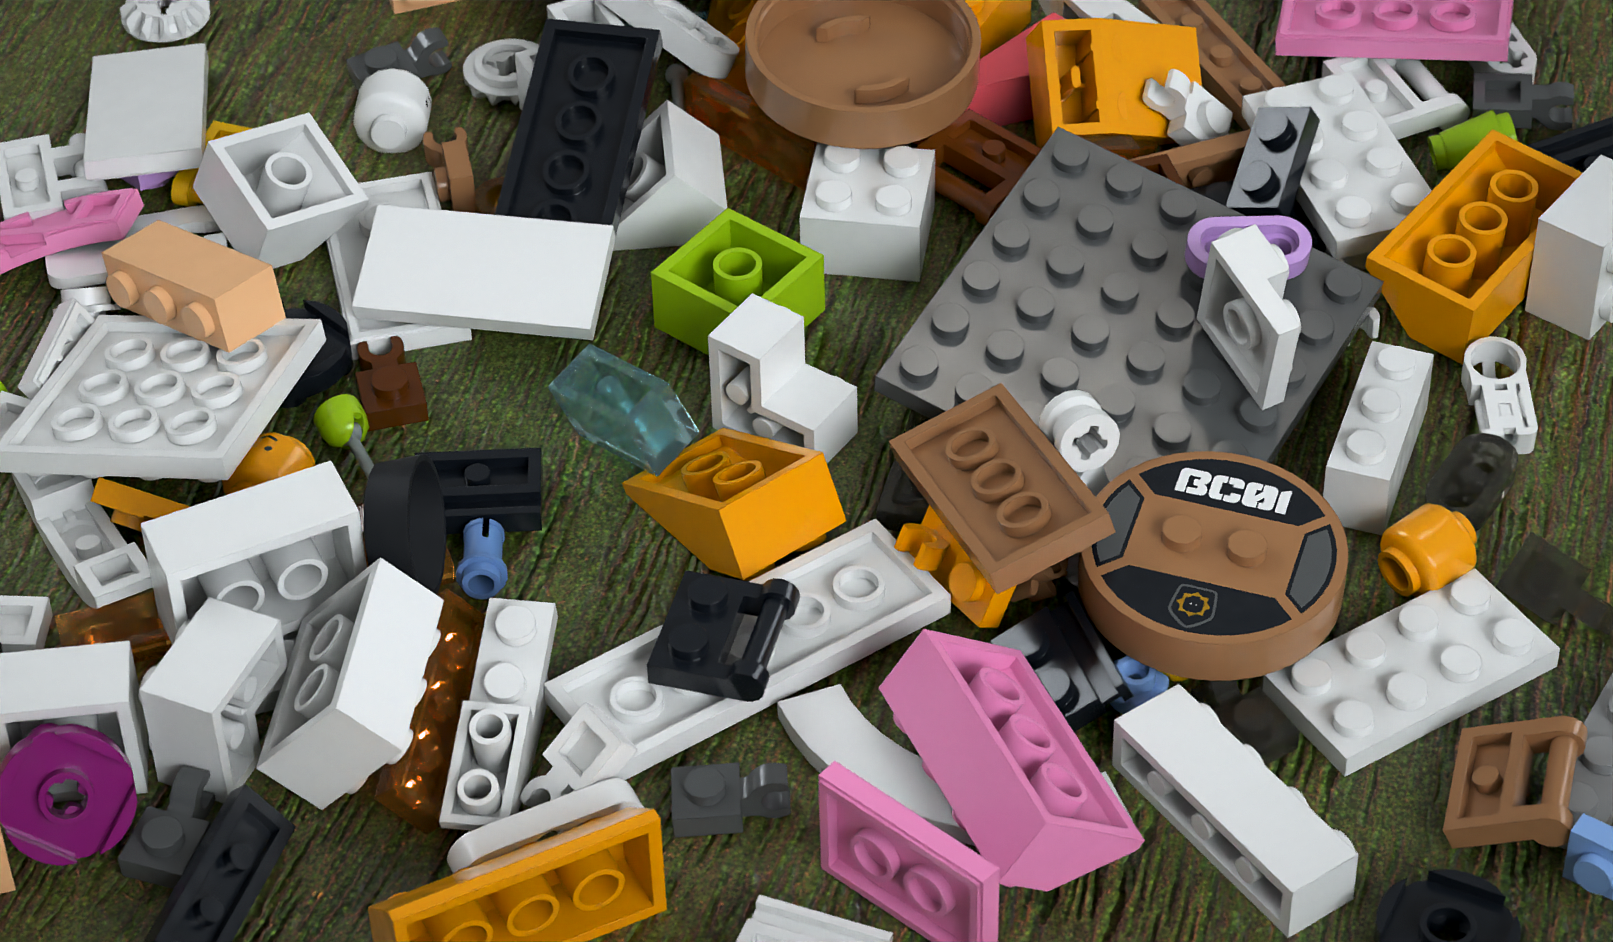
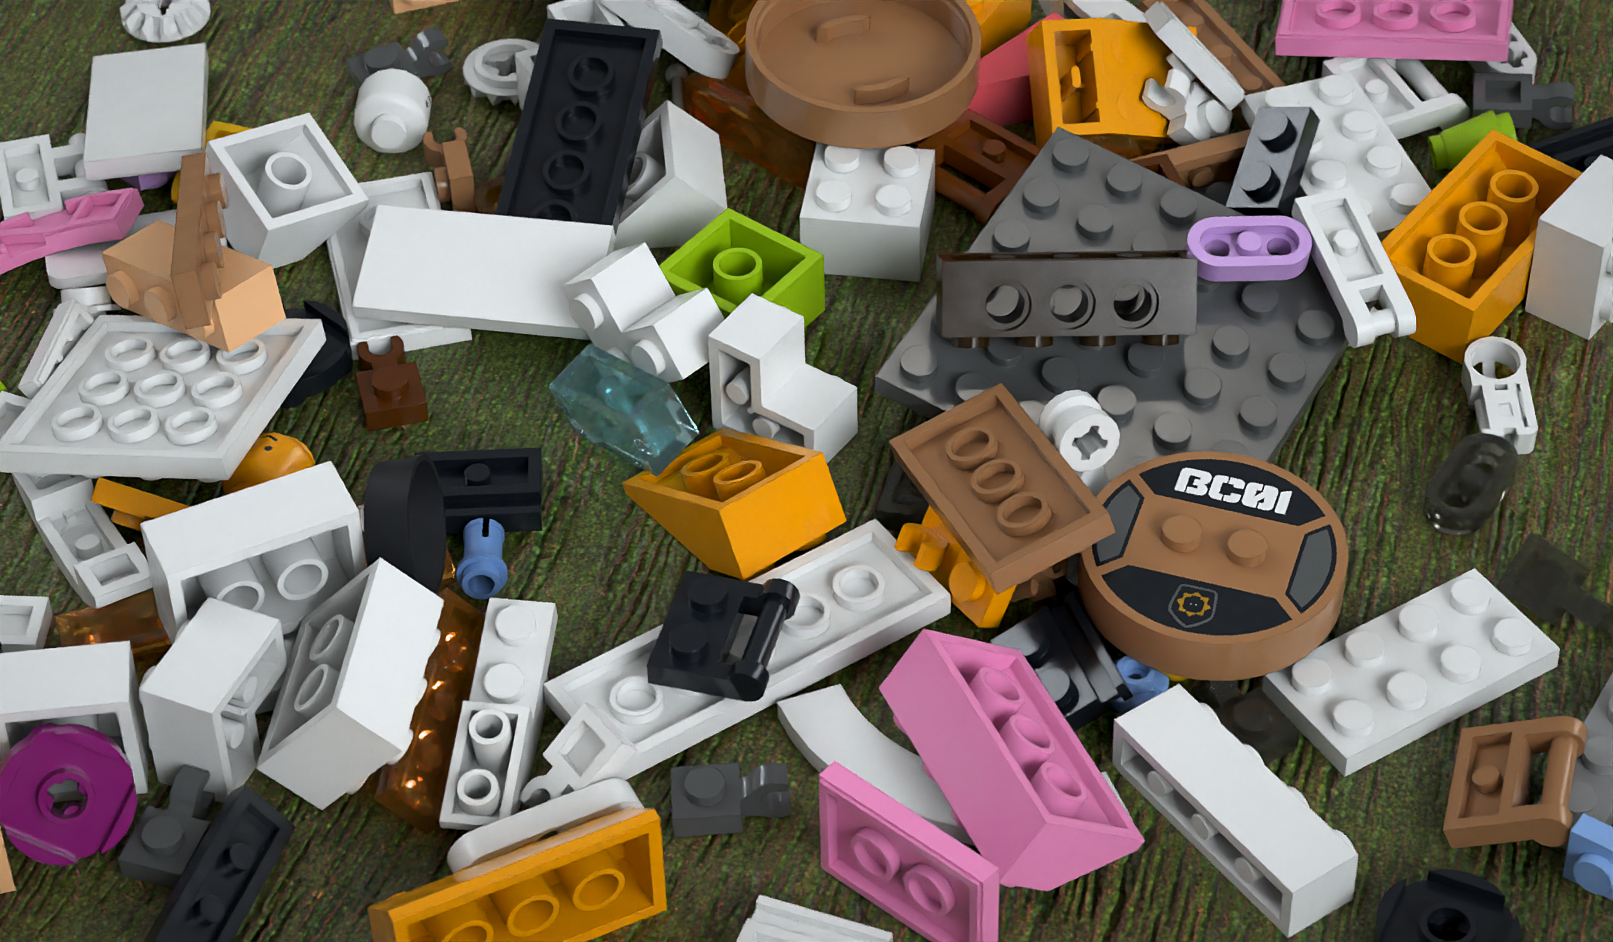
lime hinge [313,394,374,479] -> none
white plate [1197,224,1301,411] -> none
white brick [1323,341,1434,535] -> none
light orange head [1377,503,1477,597] -> none
none -> medium nougat plate [170,152,229,330]
none -> white brick [561,242,725,393]
none -> dark brown brick [936,250,1198,348]
none -> white plate [1143,1,1245,111]
none -> white plate [1291,185,1417,348]

